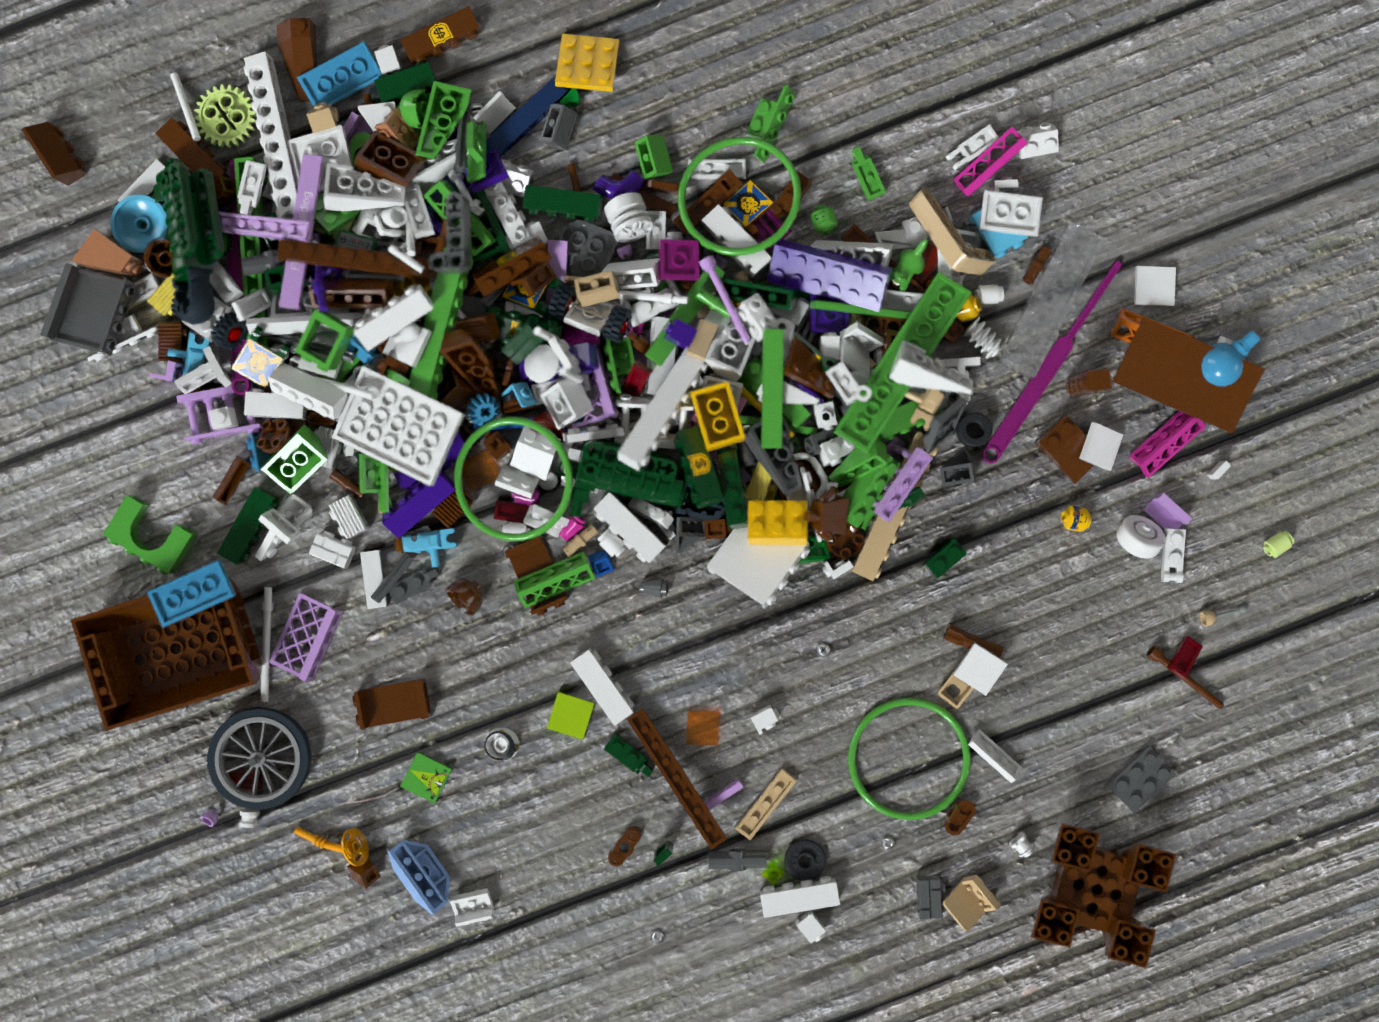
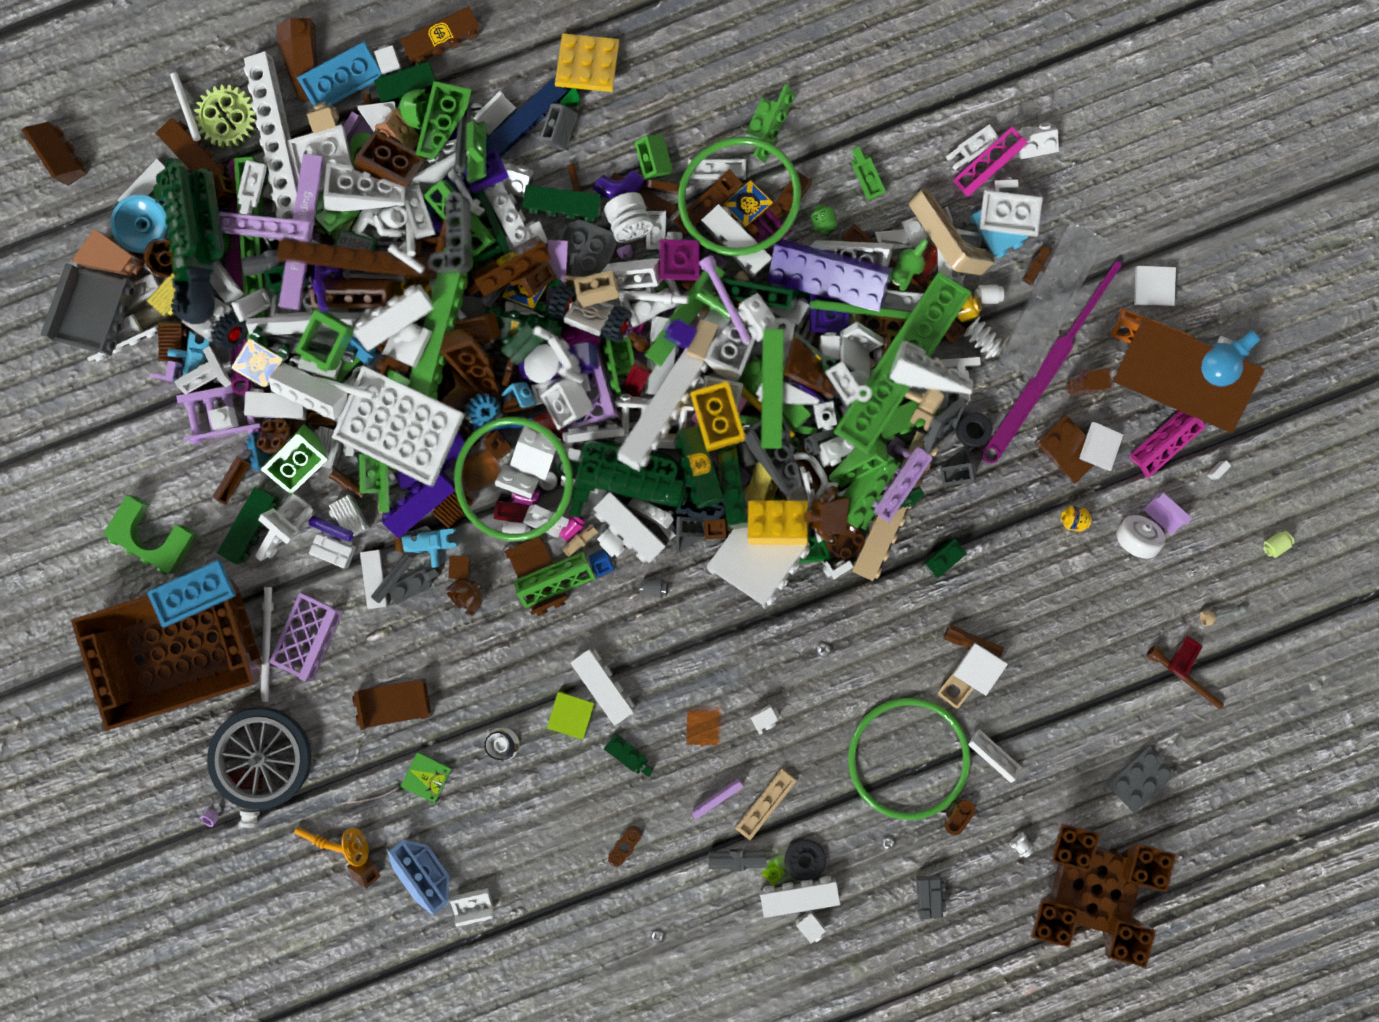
reddish brown plate [627,708,728,850] -> none
dark green tile [653,841,674,866] -> none
tan bracket [943,875,1001,931] -> none
white plate [1161,528,1186,583] -> none
none -> dark purple axle [308,516,354,542]
none -> reddish brown panel [449,555,471,579]

